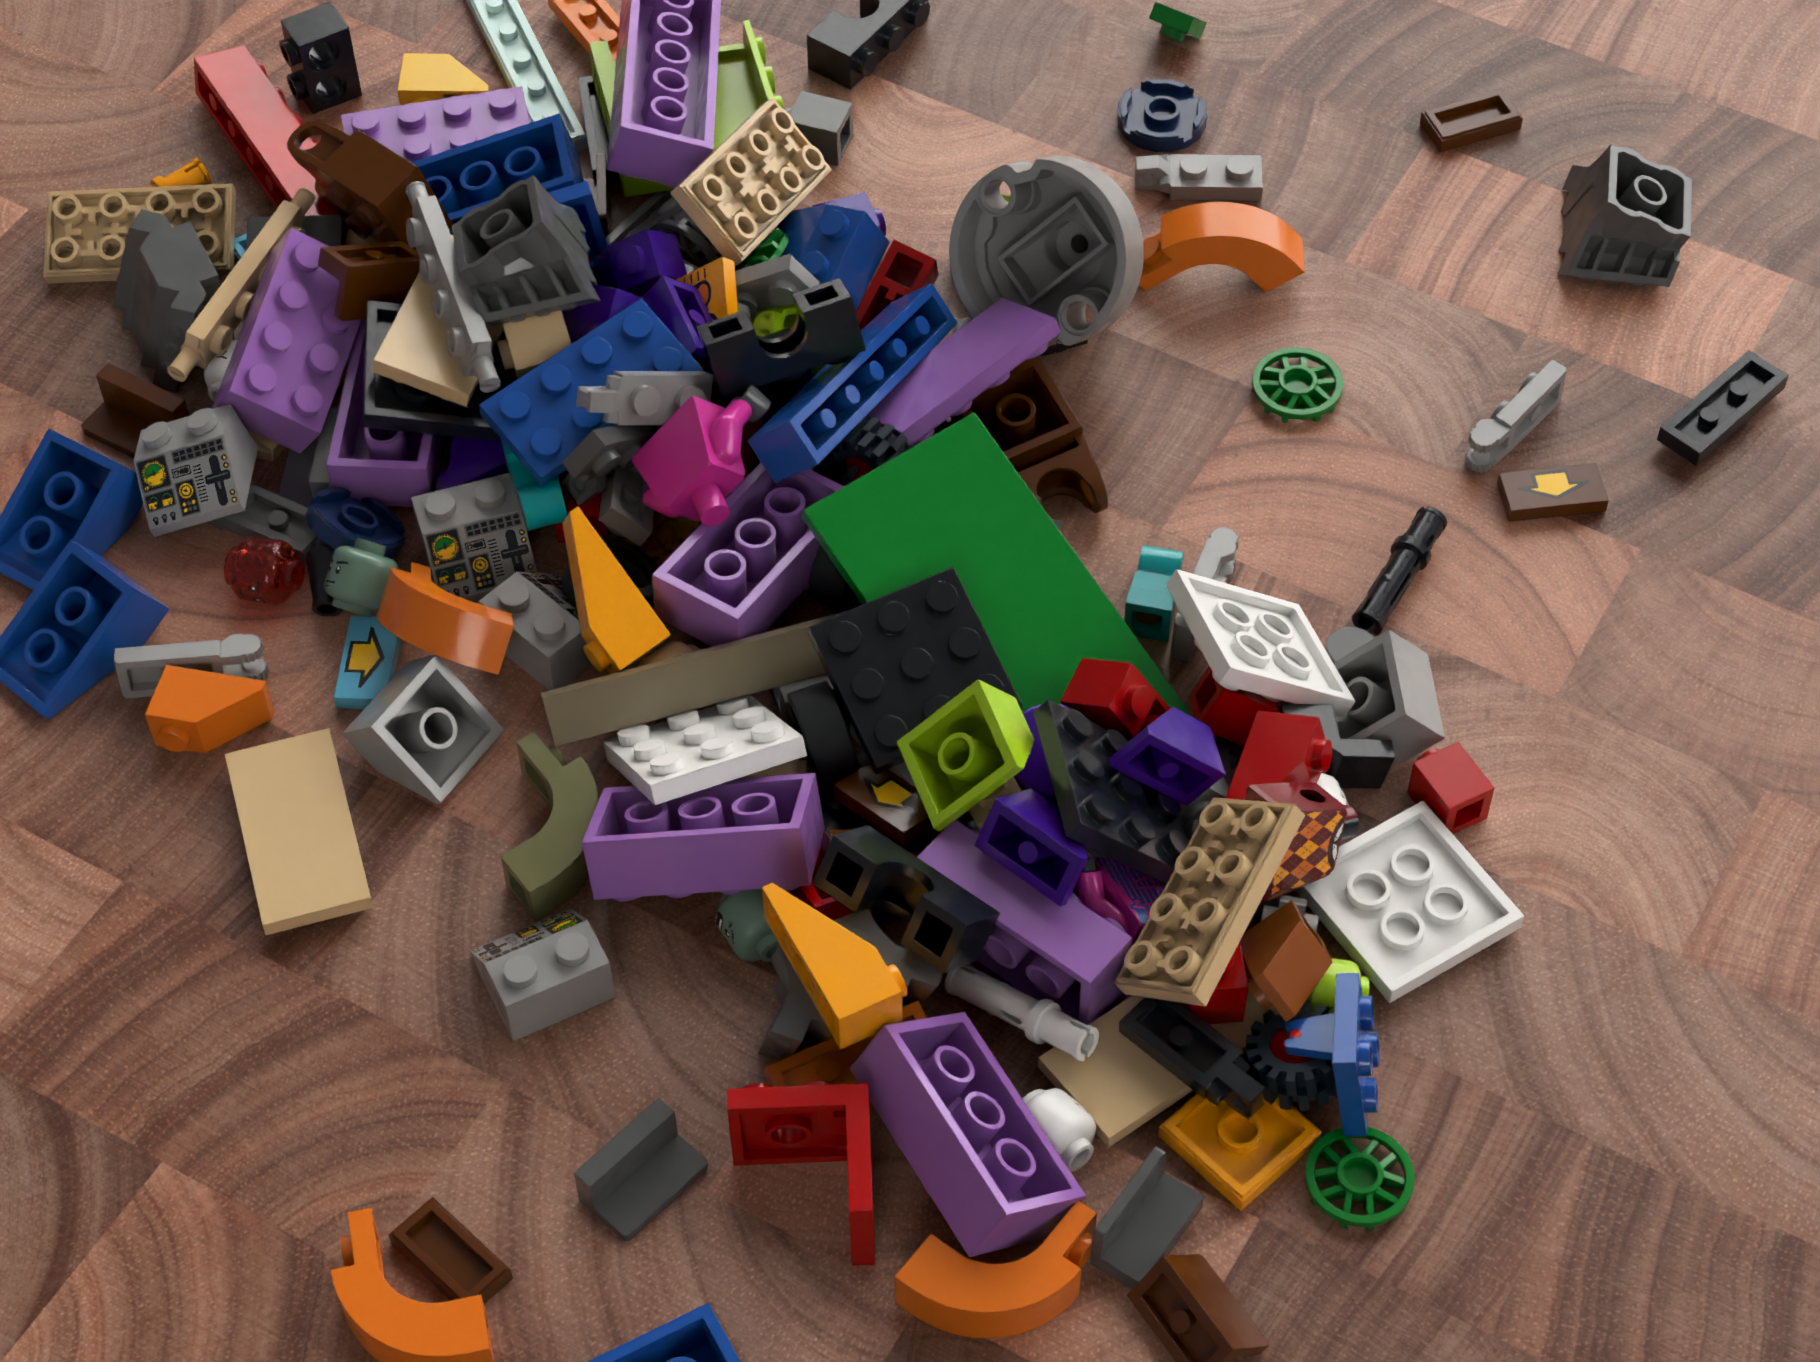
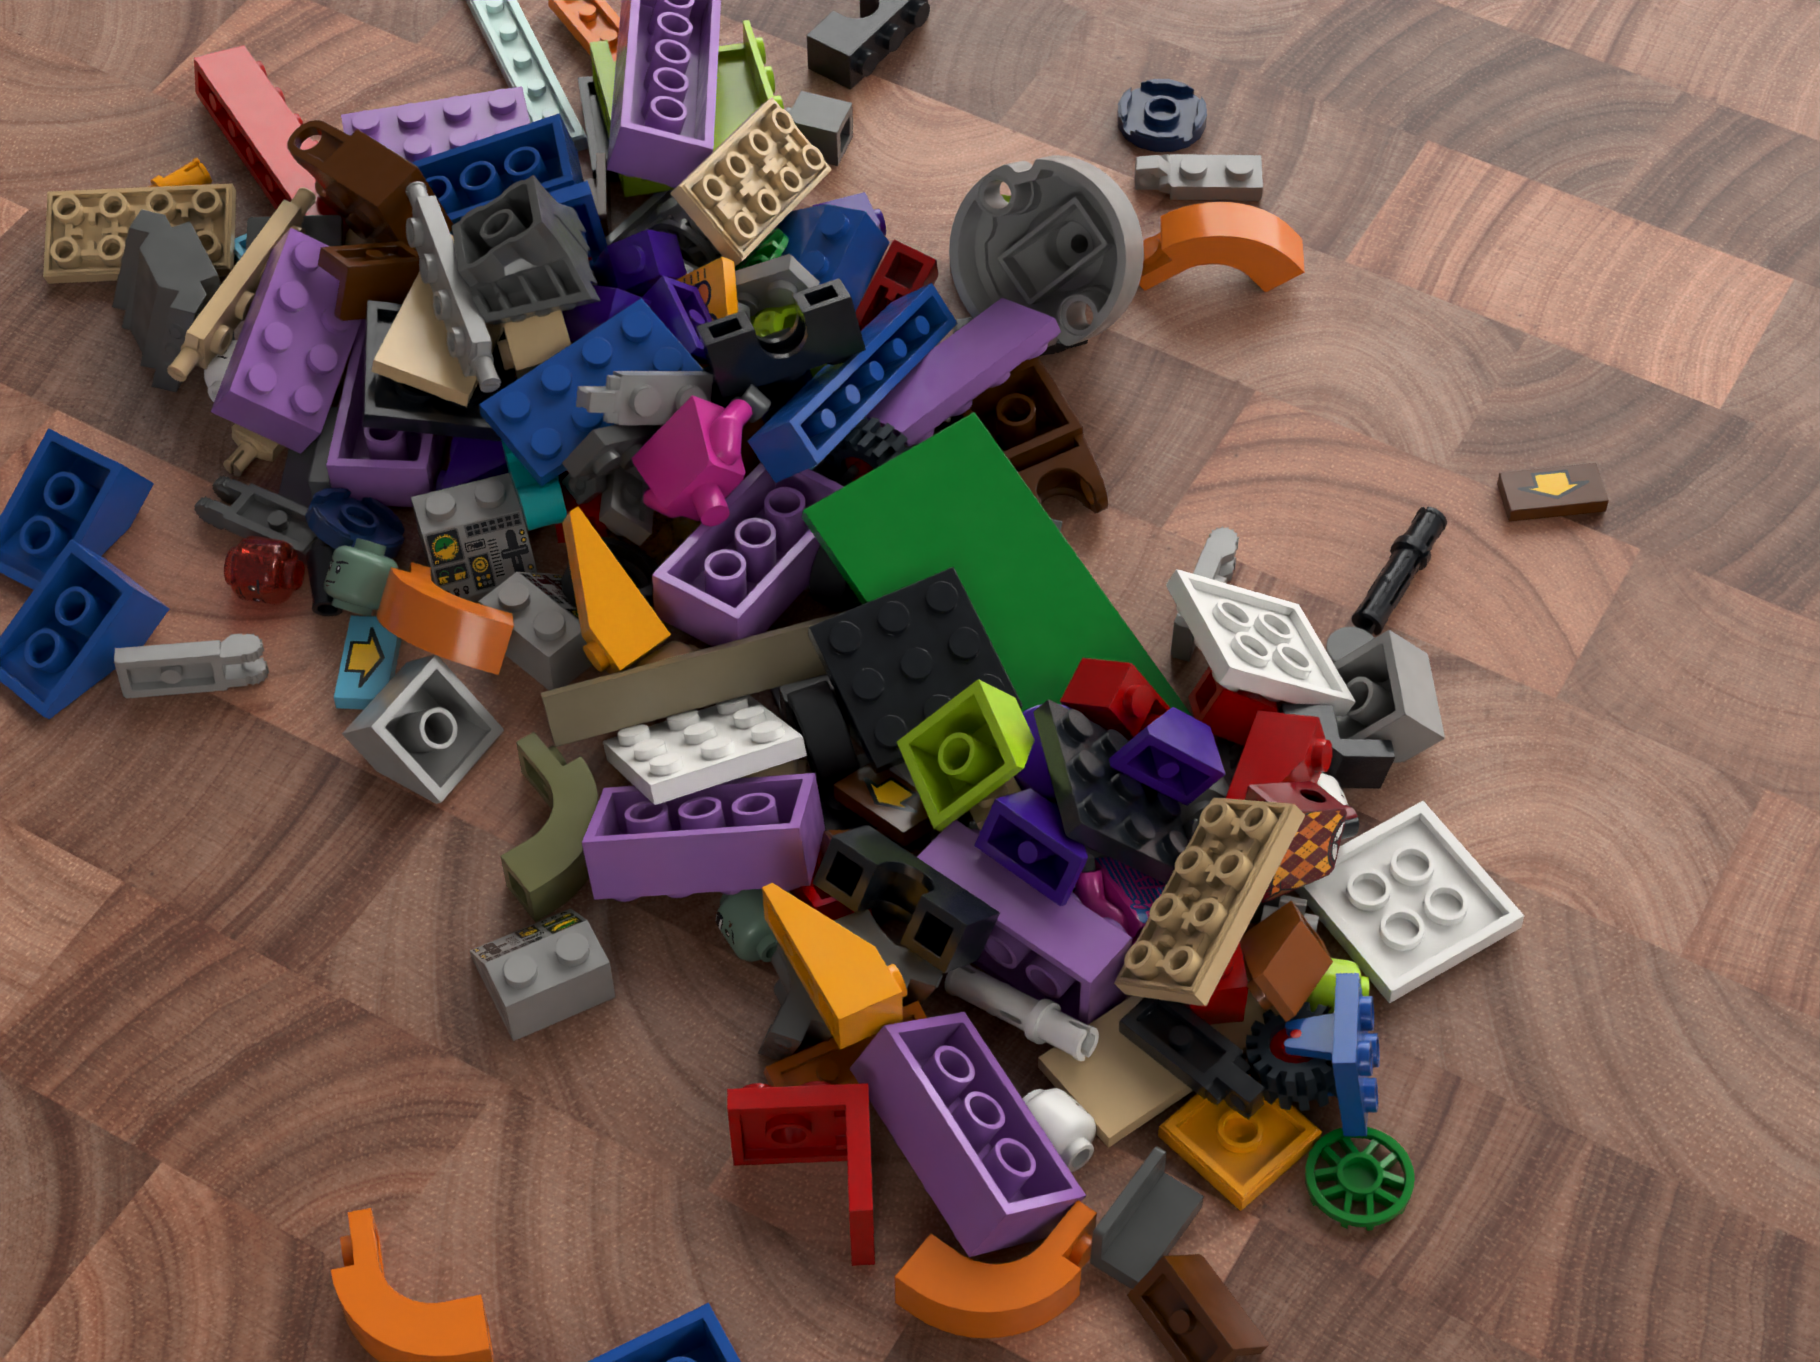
reddish brown panel [81,363,190,459] -> none
light grey slope [133,403,258,537] -> none
orange slope [145,665,275,753] -> none
tan tile [225,728,374,935] -> none
black brick [279,2,362,114] -> none
reddish brown tile [389,1197,513,1304] -> none
yellow slope [397,53,489,105] -> none
dark grey panel [574,1098,708,1241] -> none
teal leg [1124,545,1184,642] -> none
green plate [1149,2,1207,42] -> none
green wheel [1252,347,1343,423] -> none
brick [1407,742,1495,834] -> none
reddish brown tile [1420,89,1523,152] -> none
light grey hinge [1465,359,1567,474] -> none
dark grey slope [1557,144,1692,287] -> none
plate [1657,350,1789,466] -> none

